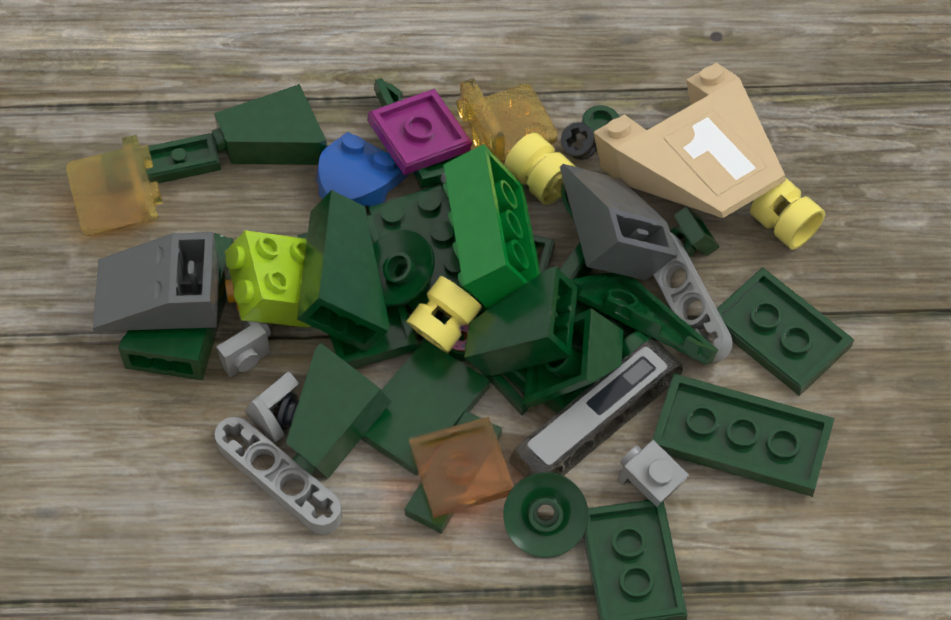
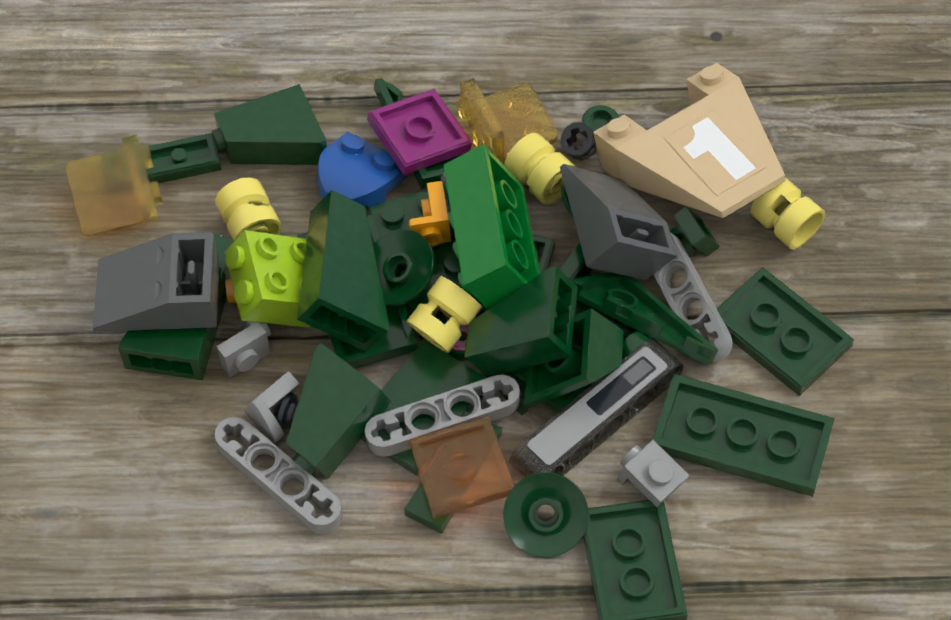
none -> light yellow wheel [215,177,282,241]
none -> light grey beam [365,375,520,457]
none -> light orange bracket [408,181,451,247]

